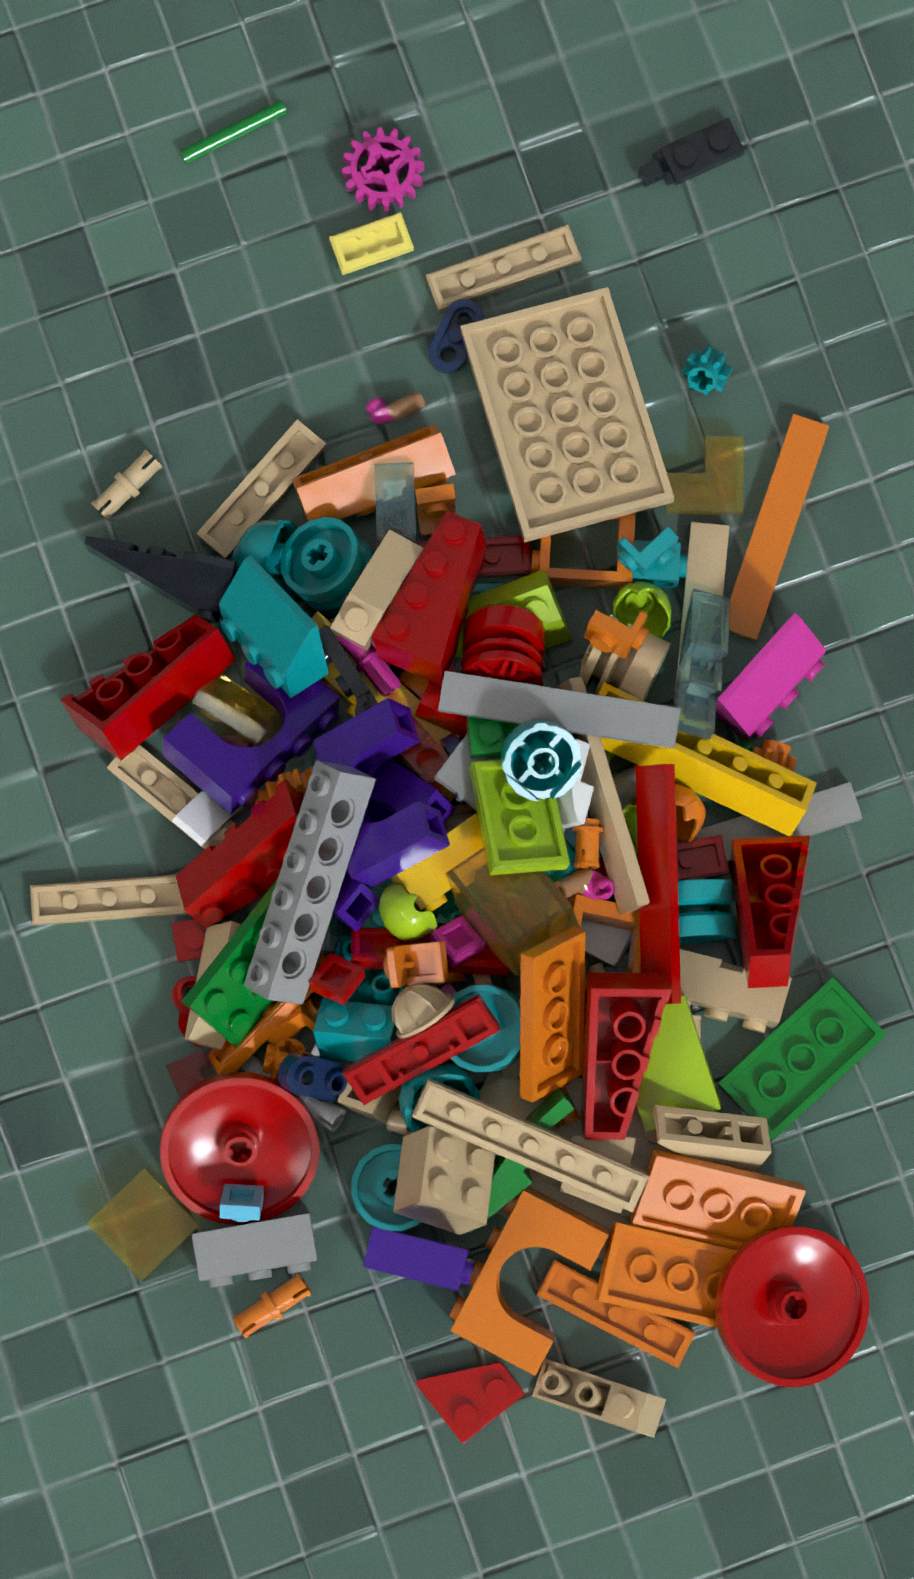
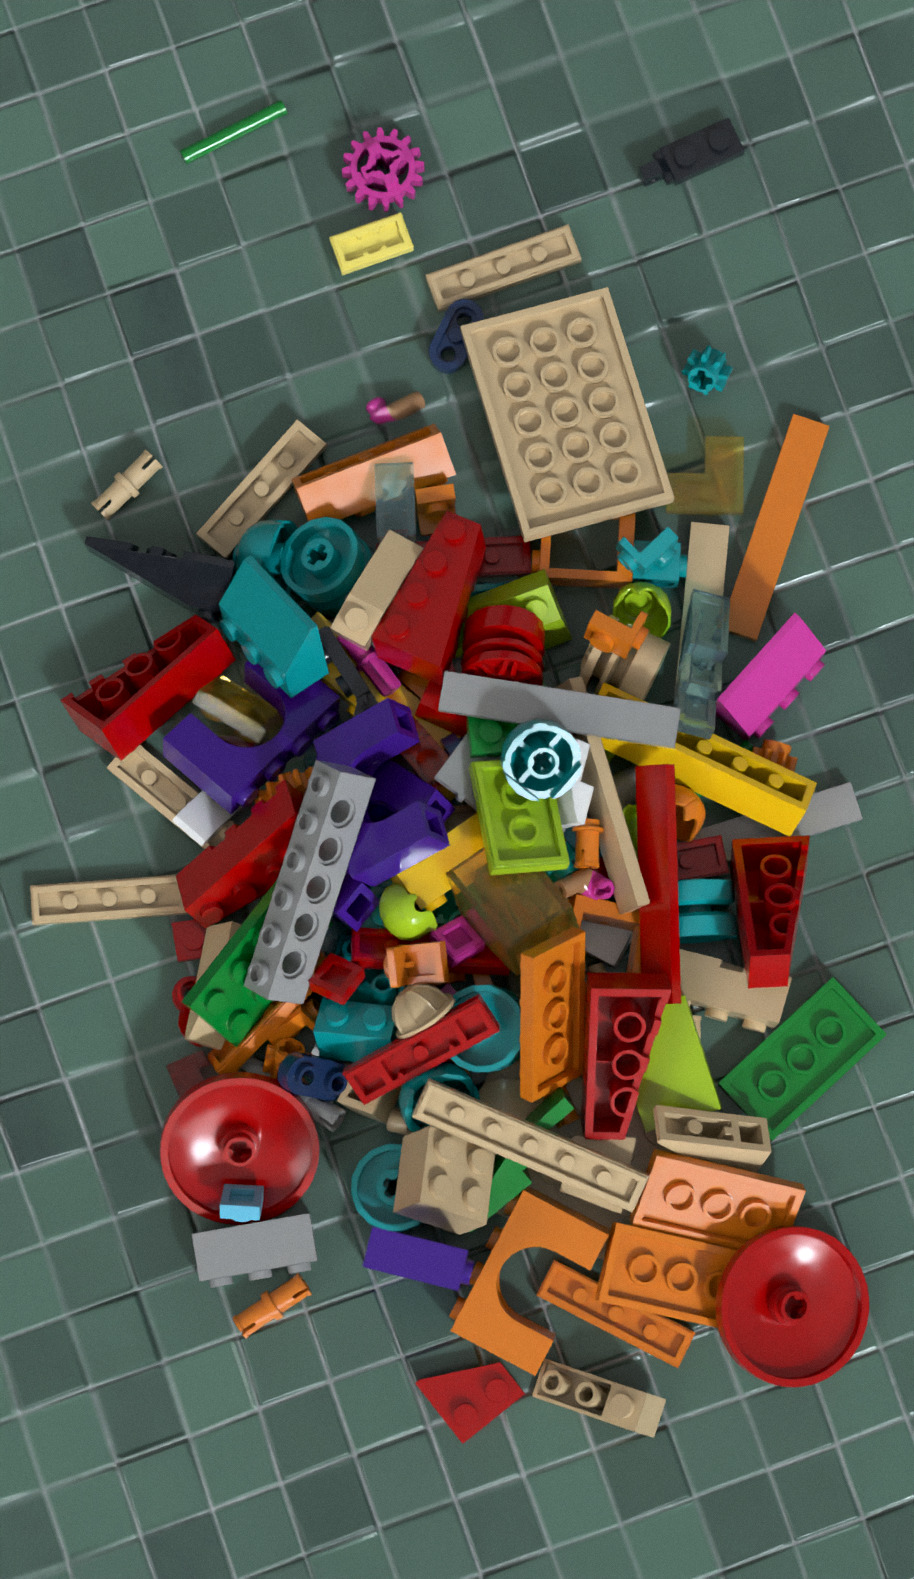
clear yellow plate [87,1169,199,1281] -> none

